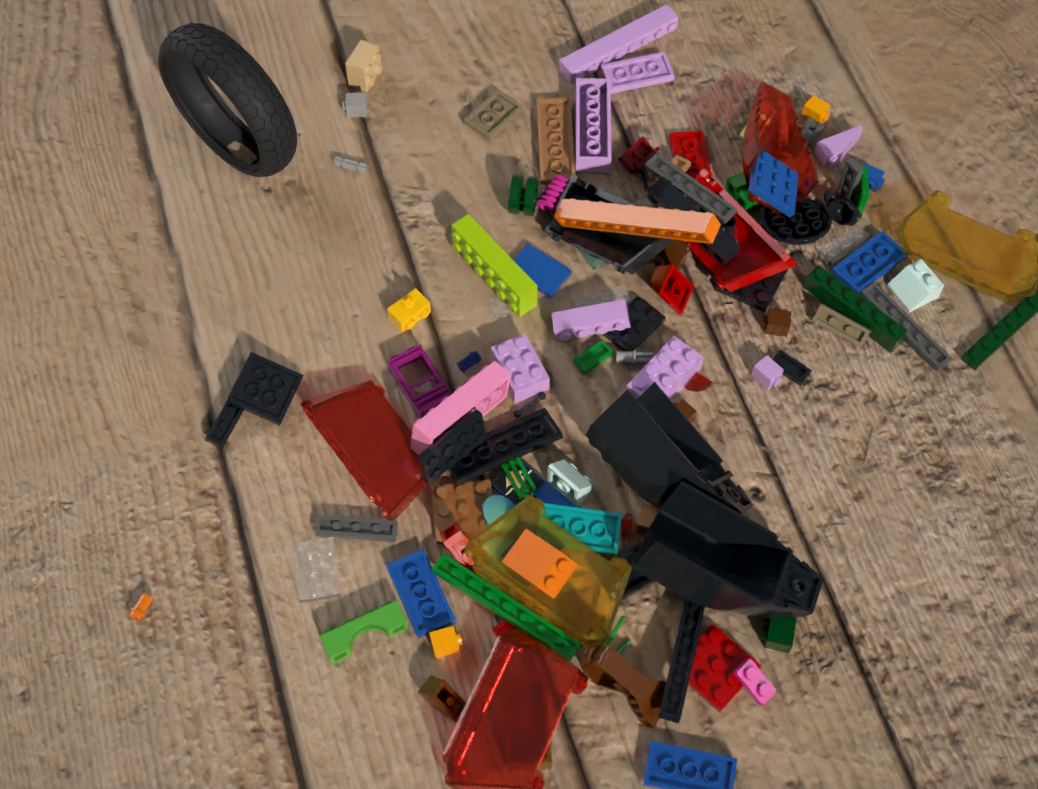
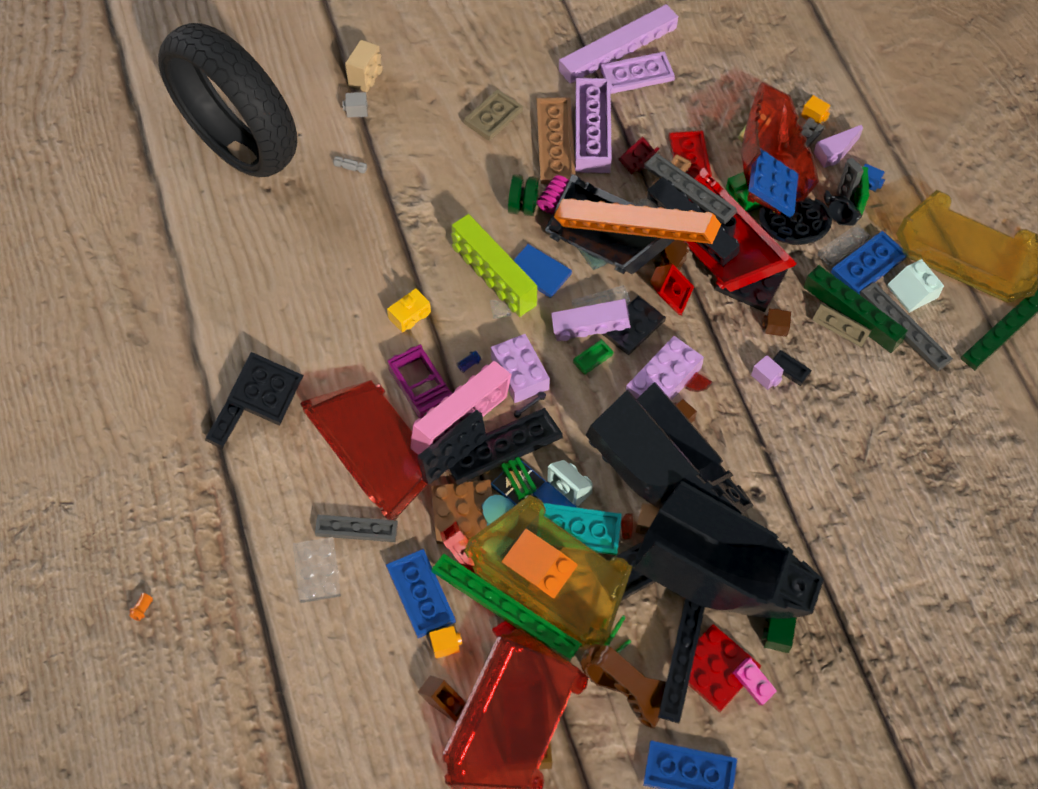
bright green arch [320,600,409,664] -> none
light grey axle [616,350,654,365] -> none

